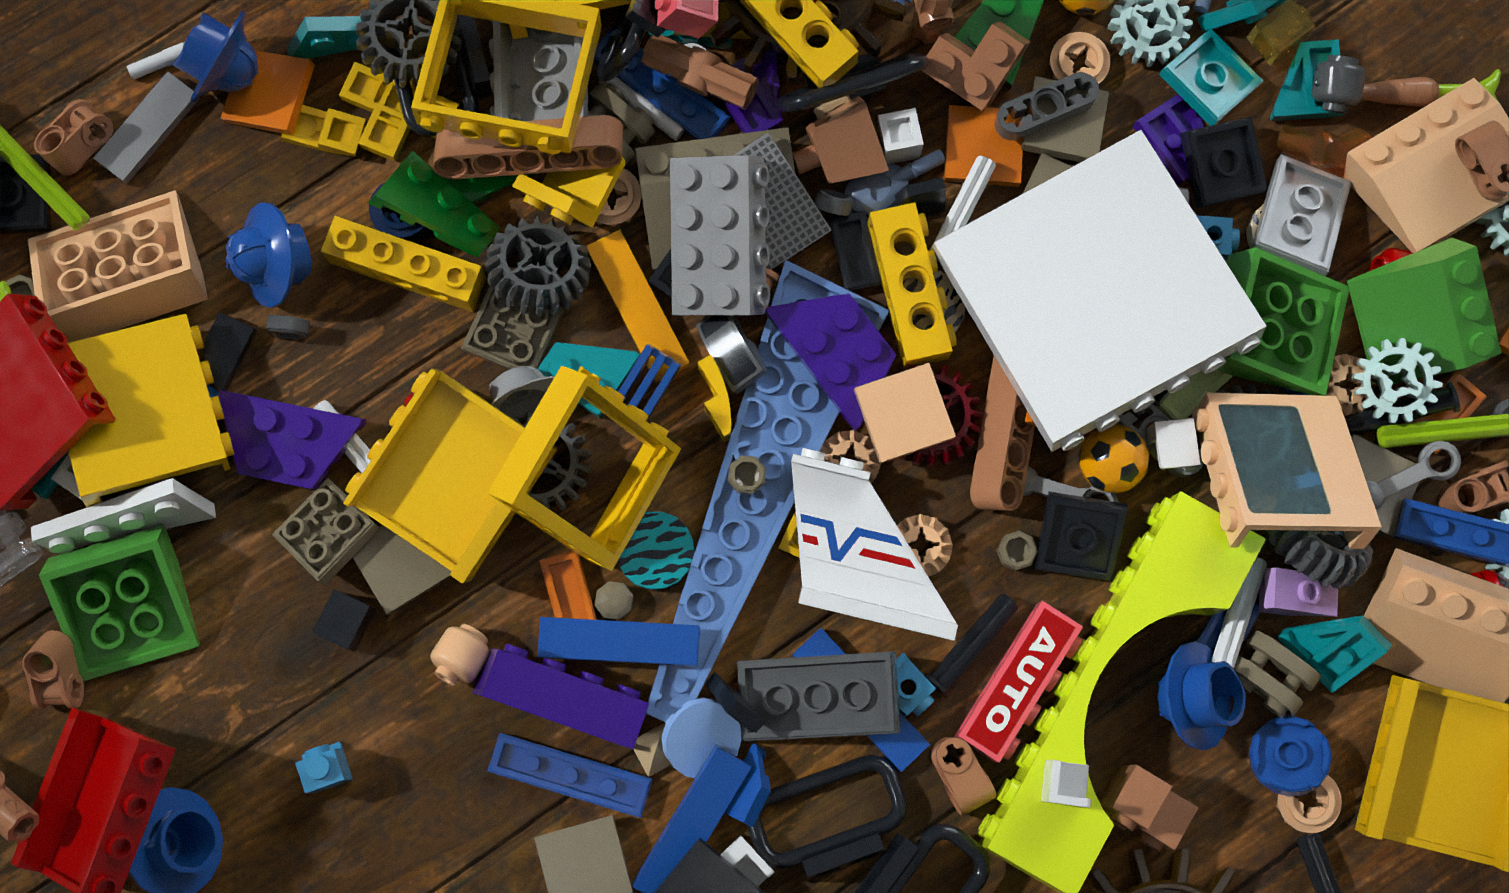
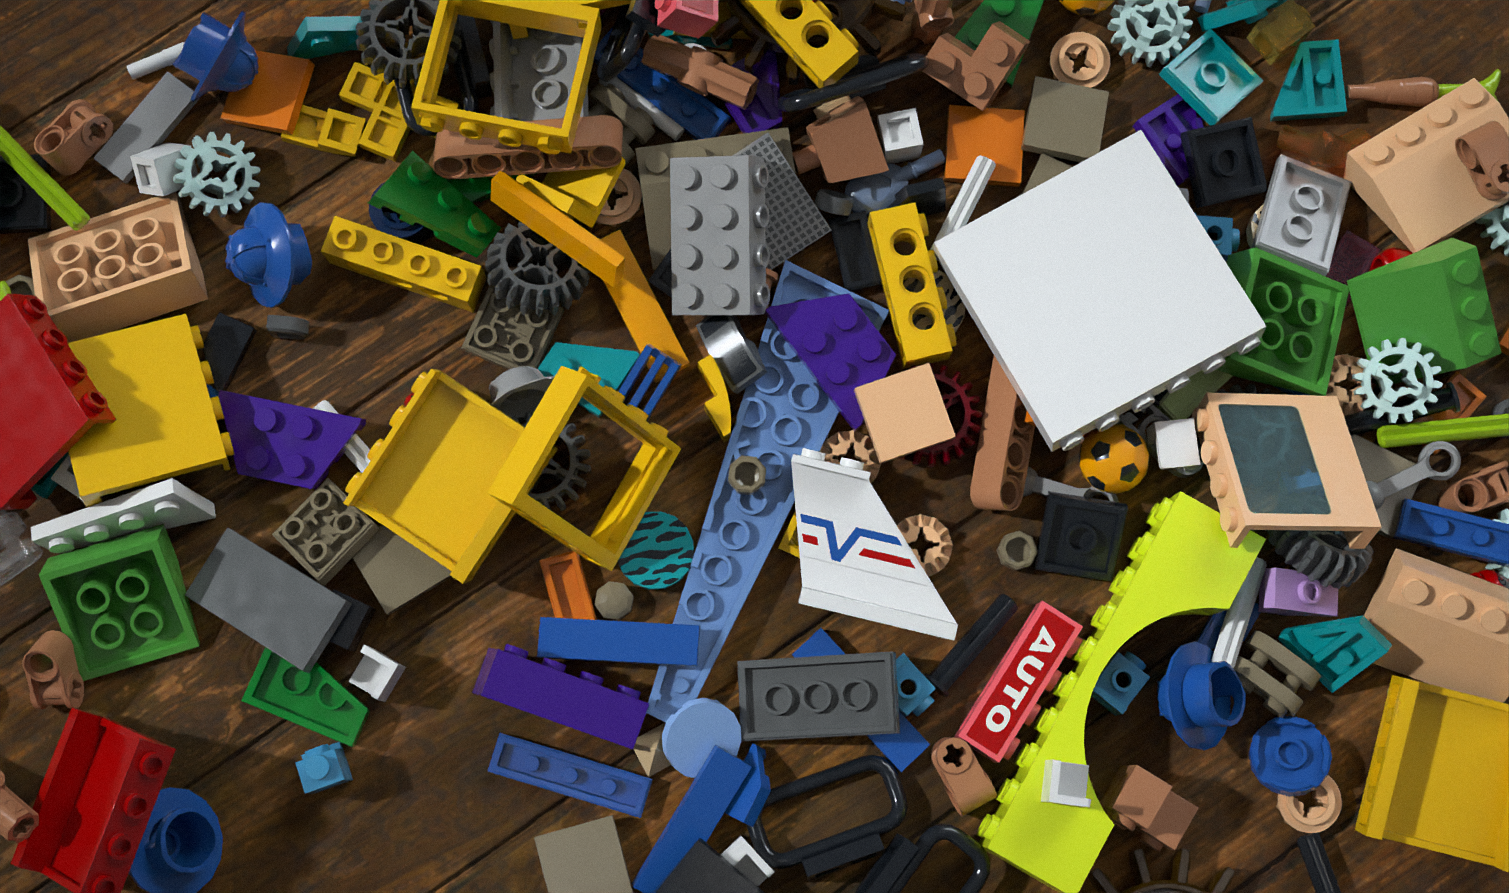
light nougat head [430,624,490,686] -> none
black tile [706,671,765,733] -> none
dark grey beam [994,72,1099,141] -> none
dark grey head [1311,55,1366,113] -> none
none -> white panel [130,143,198,196]
none -> light aqua gear [173,132,260,218]
none -> dark grey tile [185,528,352,673]
none -> green wing [241,647,370,747]
none -> white panel [349,645,406,702]
none -> light orange tile [491,170,625,287]
none -> dark azure brick [1091,651,1150,716]
none -> clear pink tile [1326,230,1380,309]

